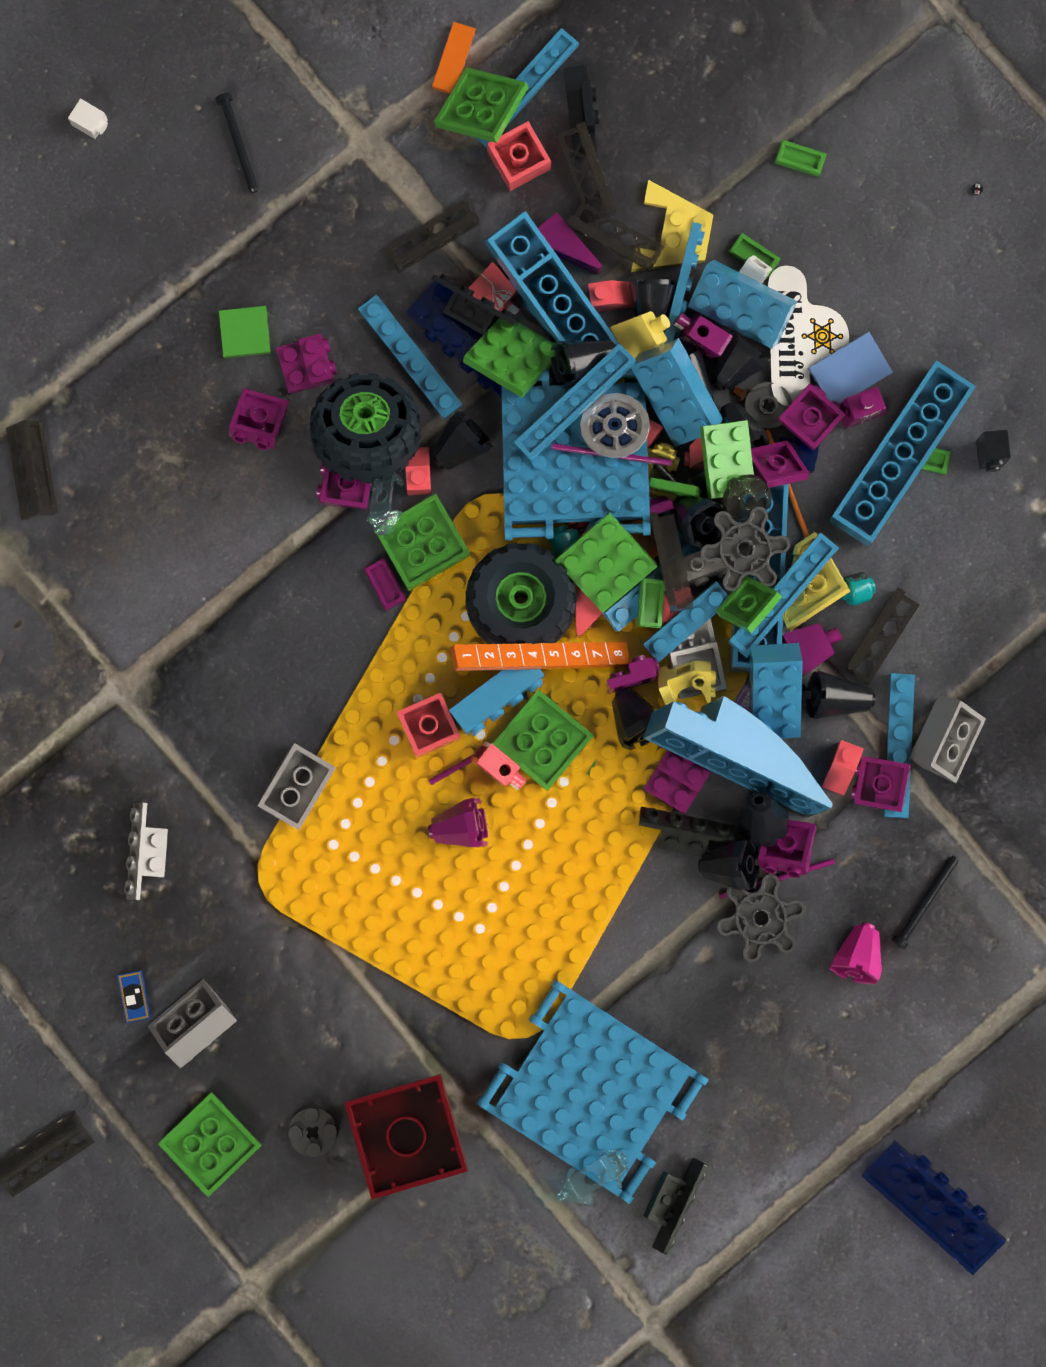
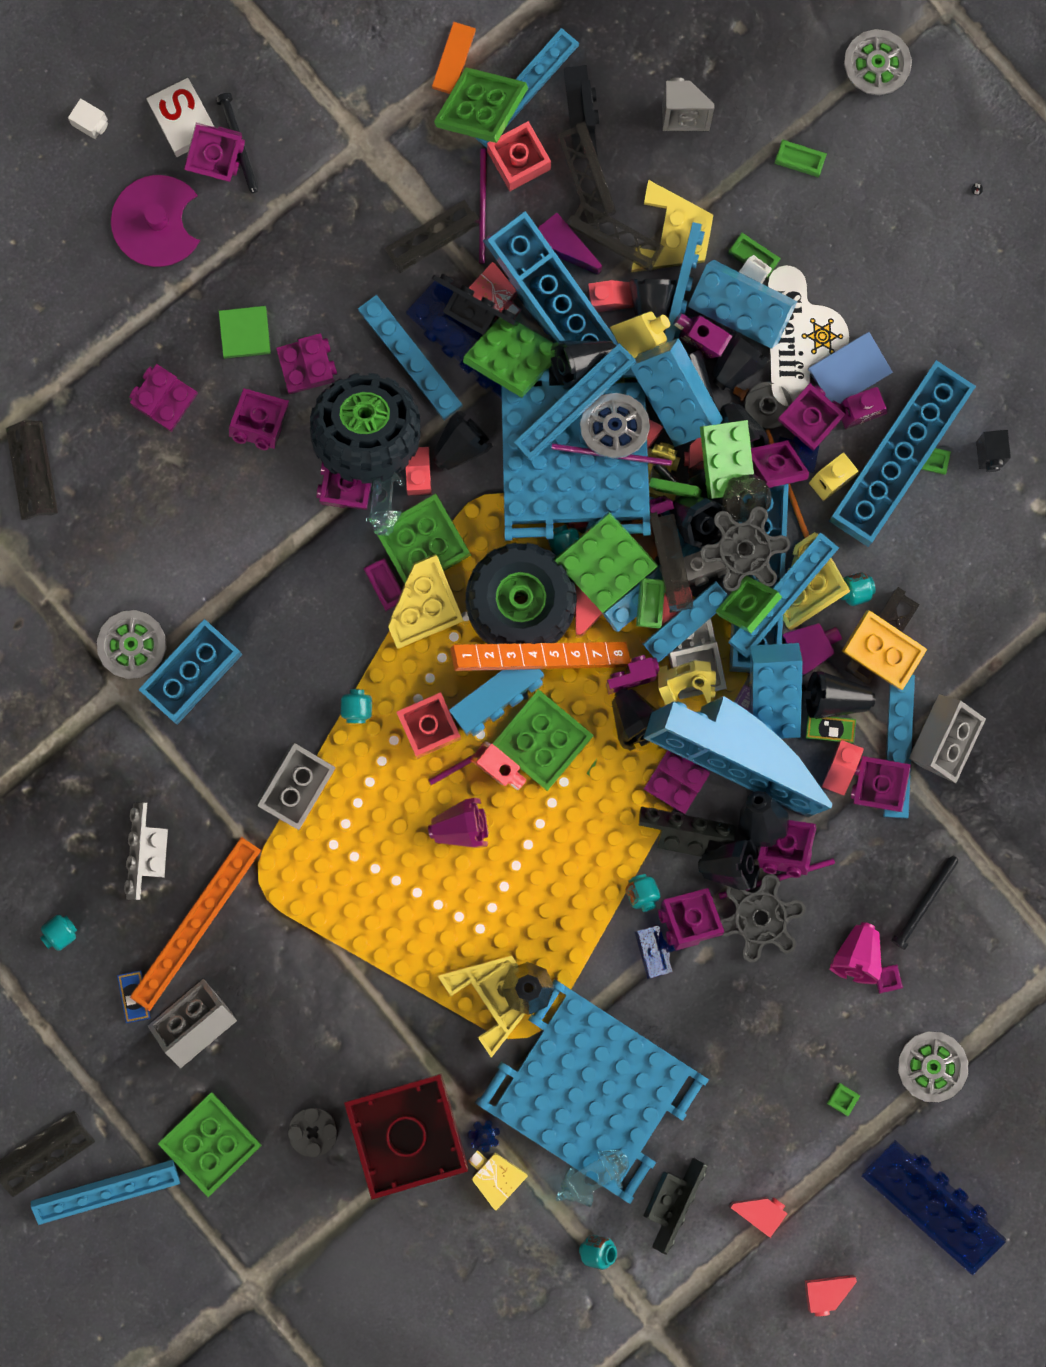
none -> dark azure plate [31,1160,180,1225]
none -> teal head [40,915,78,951]
none -> flat silver piece [97,610,166,679]
none -> magenta piece [111,175,201,267]
none -> magenta plate [129,364,198,432]
none -> orange tile [130,837,261,1011]
none -> dark azure brick [139,619,243,725]
none -> white slope [146,78,214,157]
none -> magenta plate [184,122,245,182]
none -> teal head [341,689,372,723]
none -> light yellow plate [387,554,464,649]
none -> light yellow wing [438,956,533,1058]
none -> clear blue plant [468,1120,500,1153]
none -> light yellow torso [468,1150,528,1210]
none -> magenta axle [479,148,486,264]
none -> cone [502,962,554,1015]
none -> teal head [579,1235,617,1270]
none -> teal head [625,874,661,912]
none -> clear blue plate [635,925,682,979]
none -> magenta plate [658,888,724,951]
none -> light grey slope [662,78,714,131]
none -> coral slope [729,1197,787,1238]
none -> tile [805,715,856,744]
none -> coral slope [805,1275,857,1316]
none -> light yellow torso [809,452,859,502]
none -> bright green tile [826,1083,860,1116]
none -> yellow plate [842,610,927,690]
none -> flat silver piece [844,29,912,96]
none -> magenta tile [876,964,903,994]
none -> flat silver piece [898,1032,968,1102]

